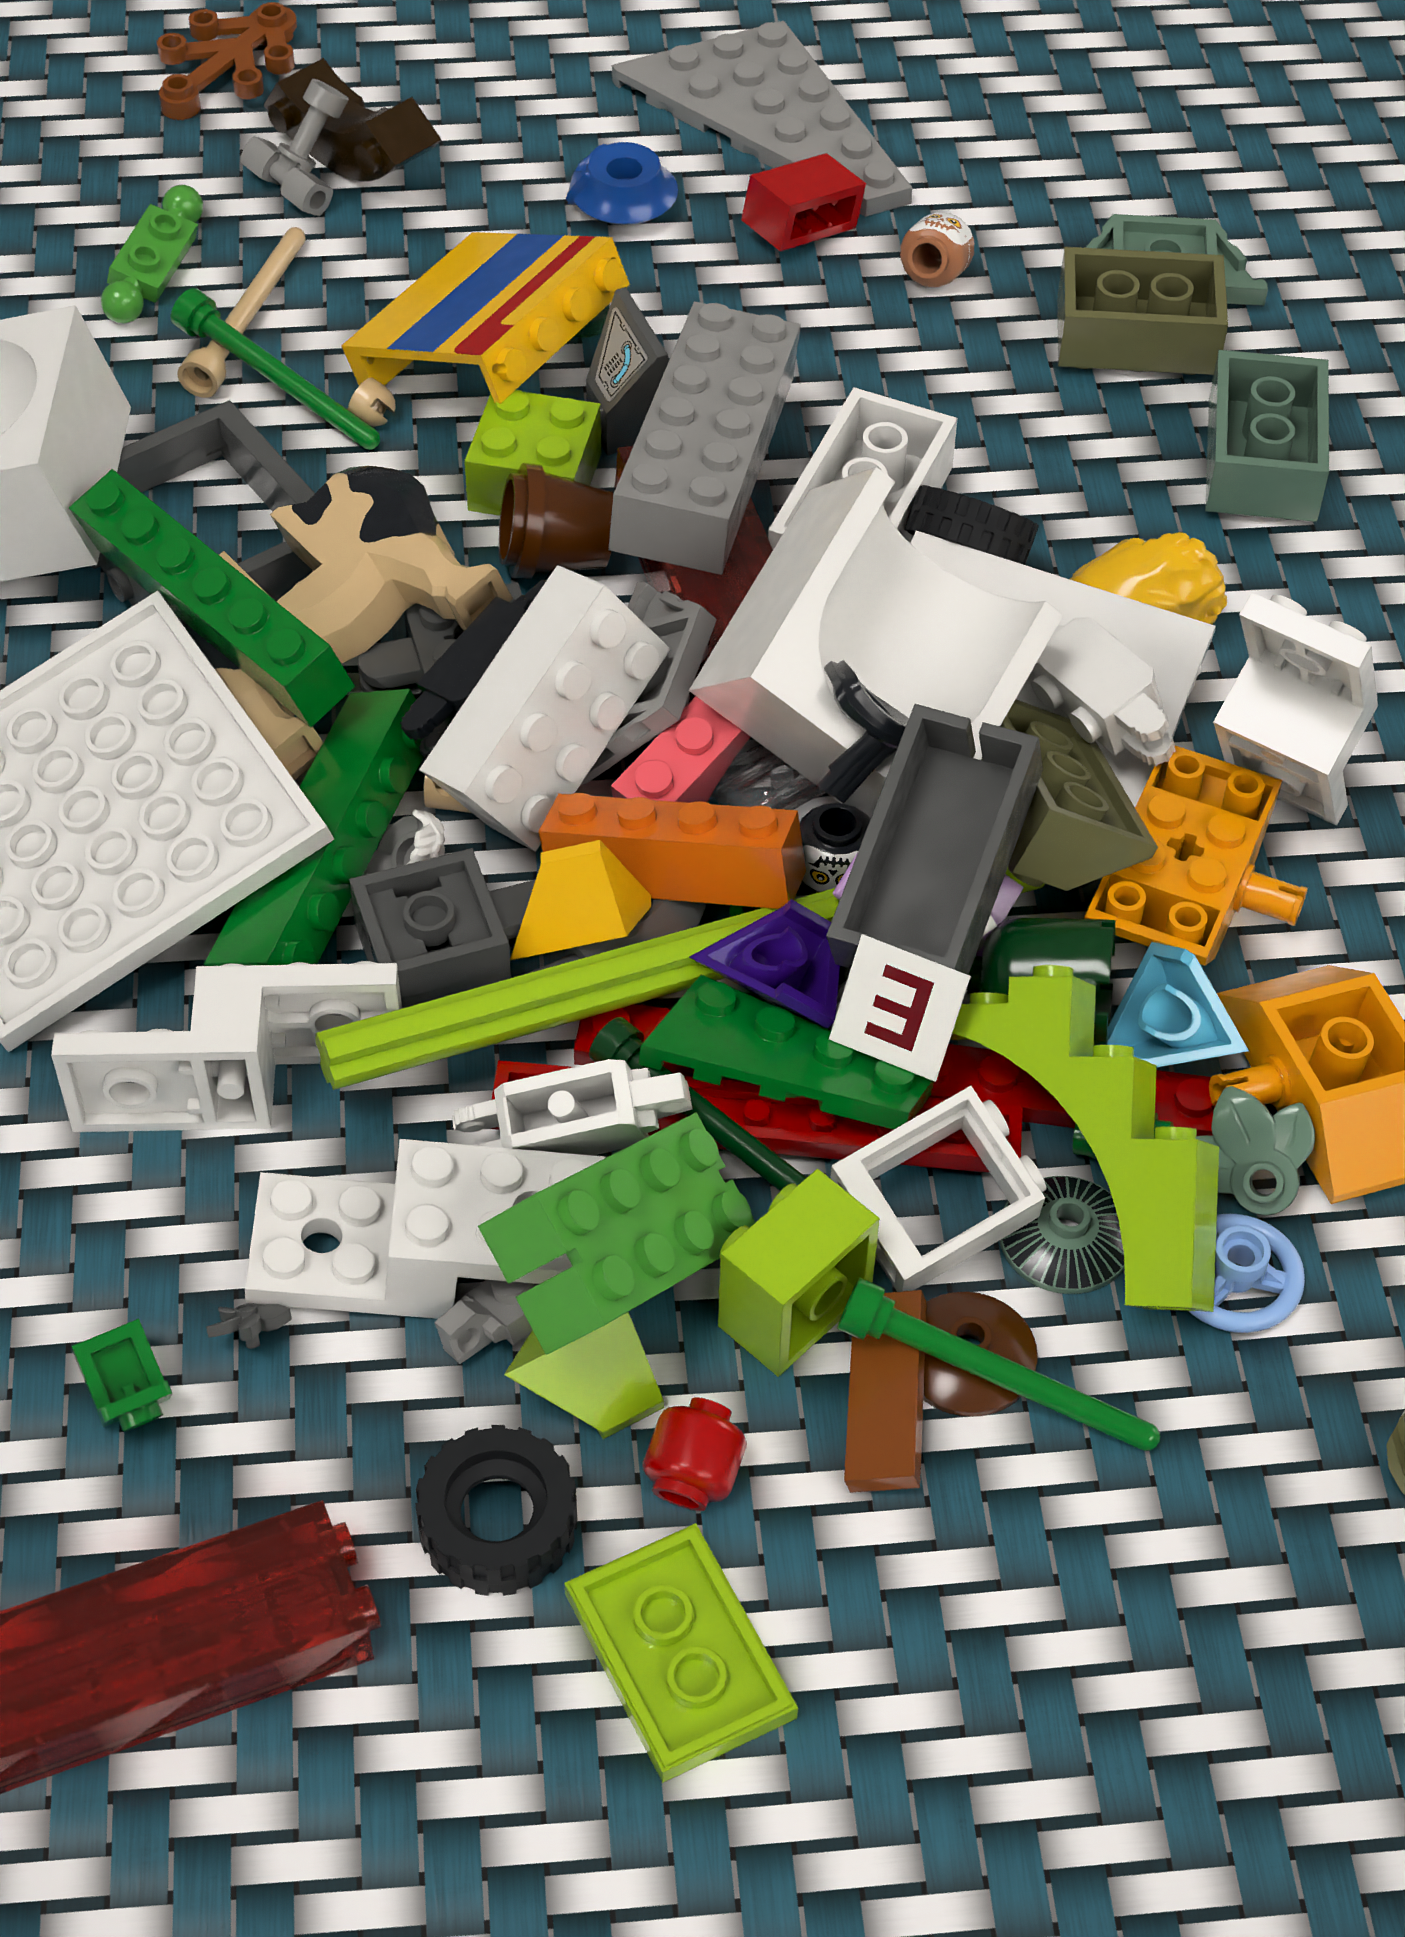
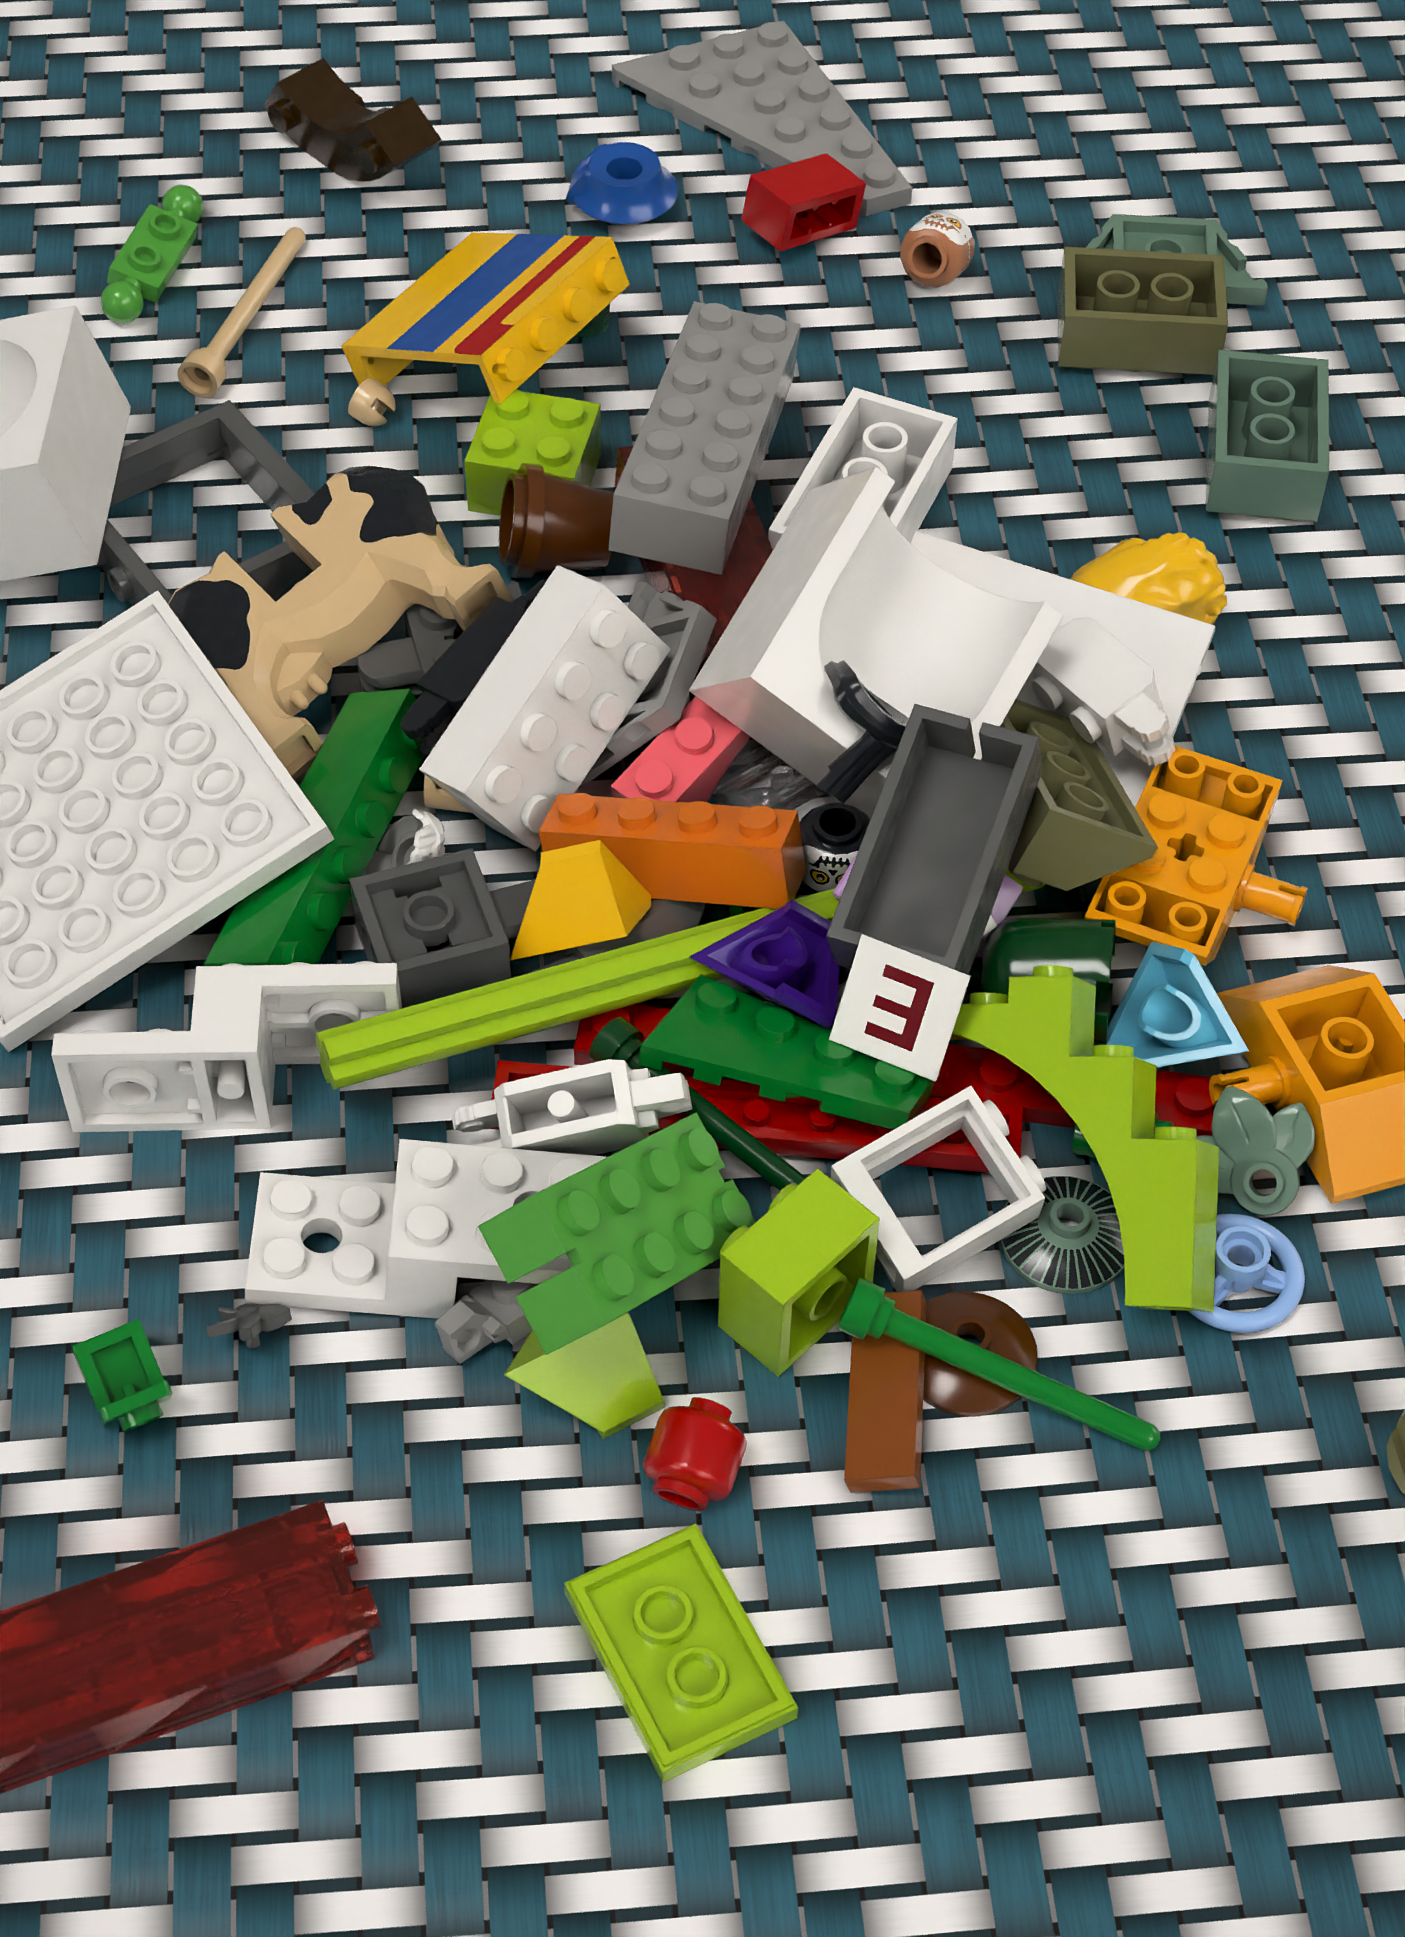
green brick [69,469,355,728] -> none
dark orange plant [157,2,297,120] -> none
green piece [171,288,380,450] -> none
light grey bar [241,79,349,216] -> none
black tyre [415,1425,577,1596] -> none
dark grey slope [586,287,668,456] -> none
black tyre [904,485,1039,565] -> none
white bracket [1213,592,1378,826] -> none

